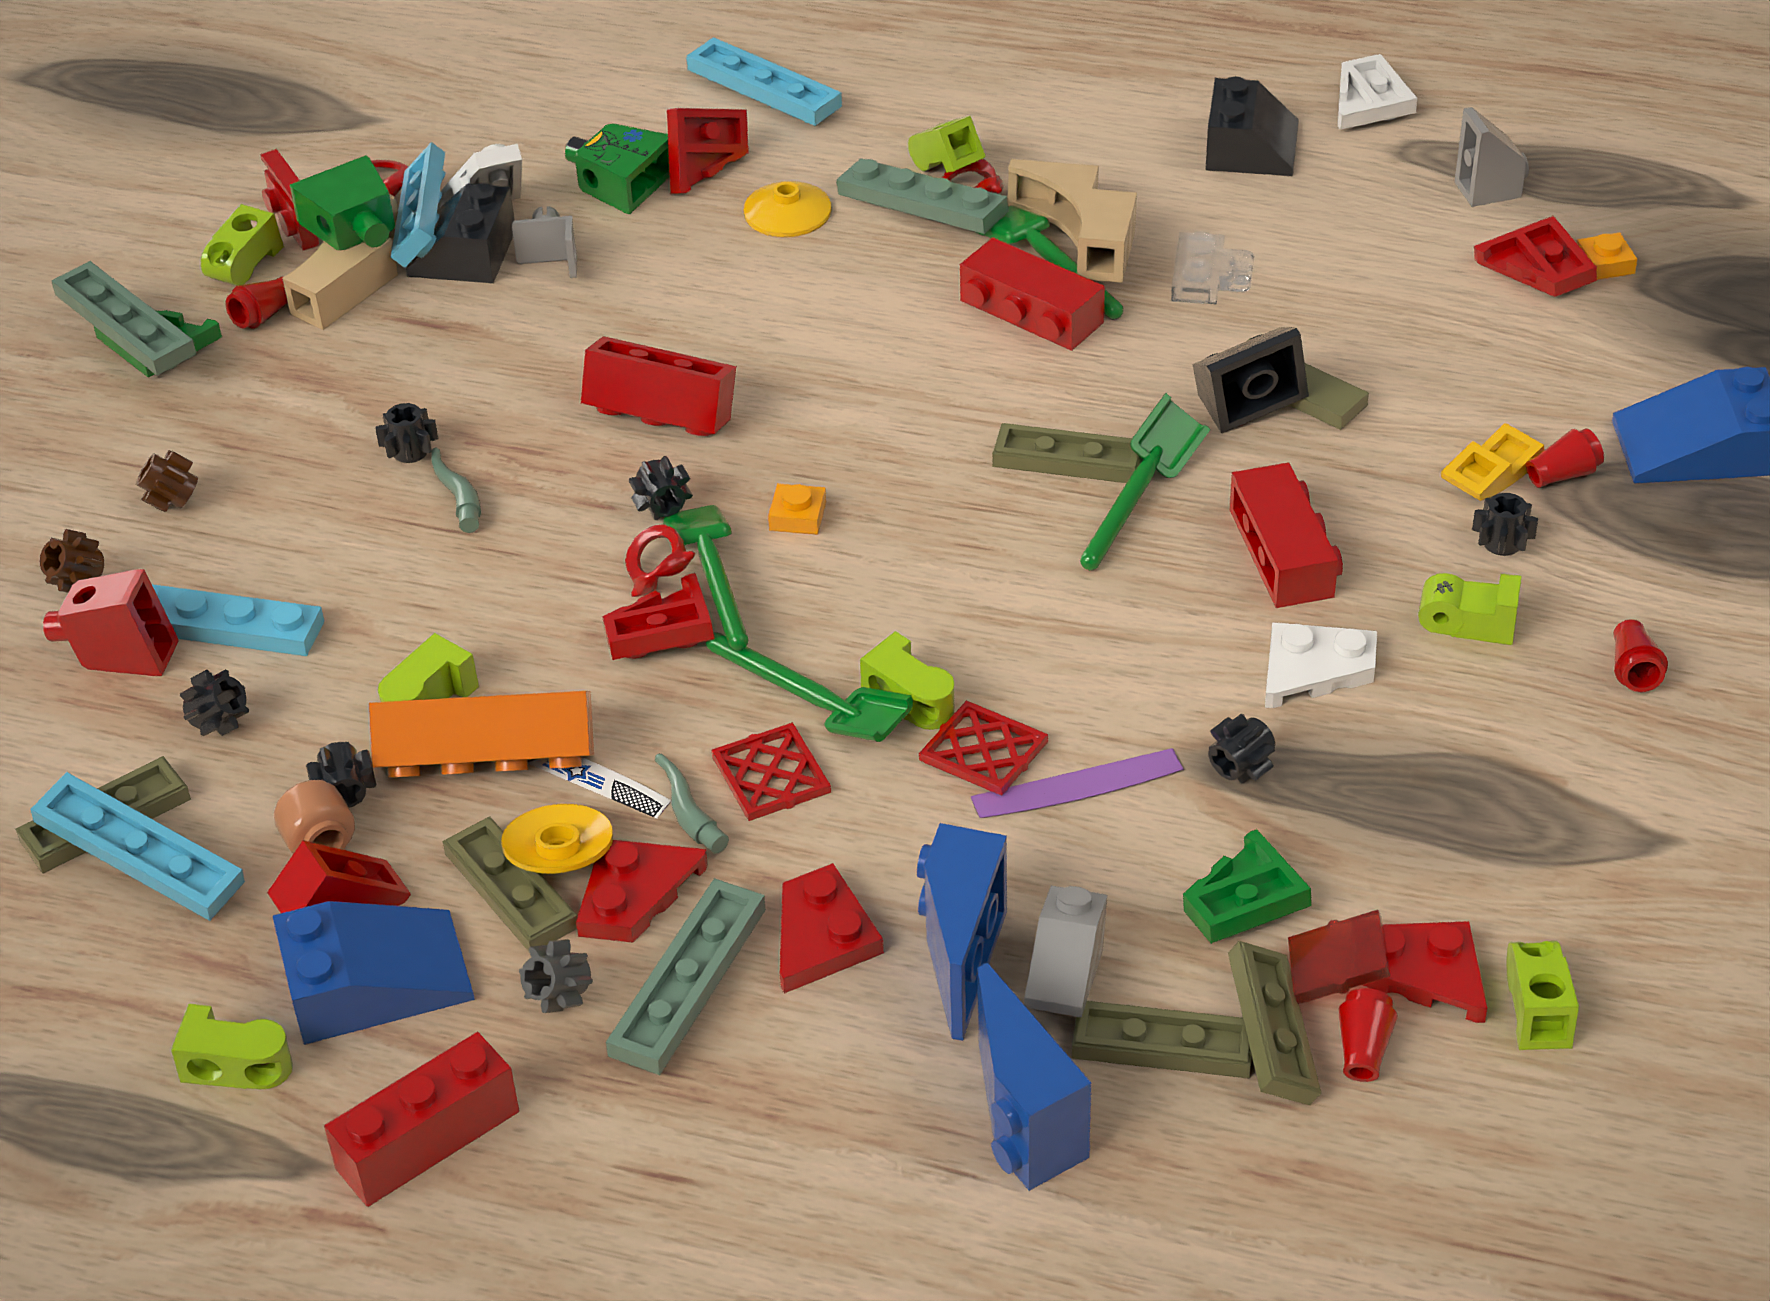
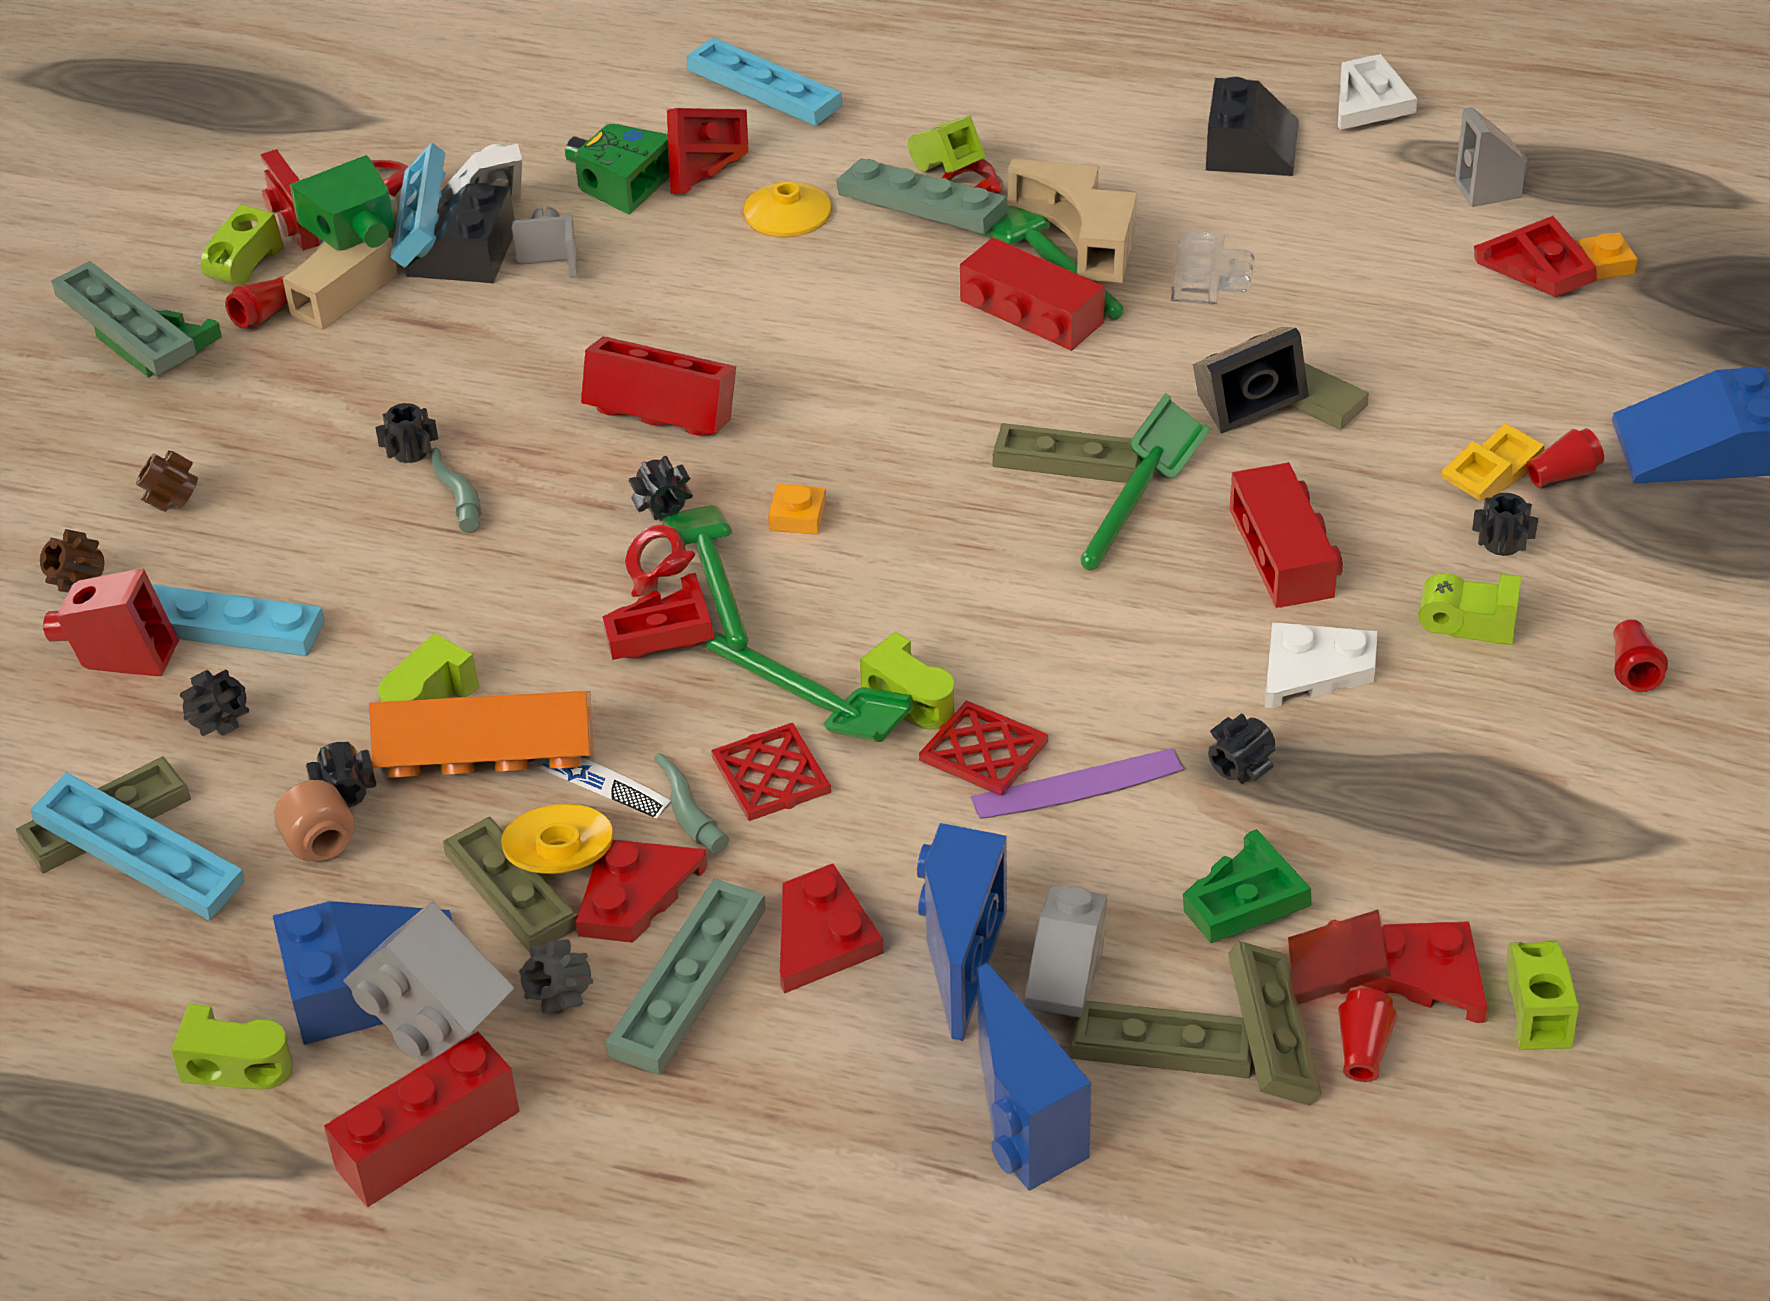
red slope [267,840,411,913] -> none
none -> light grey brick [343,901,514,1065]

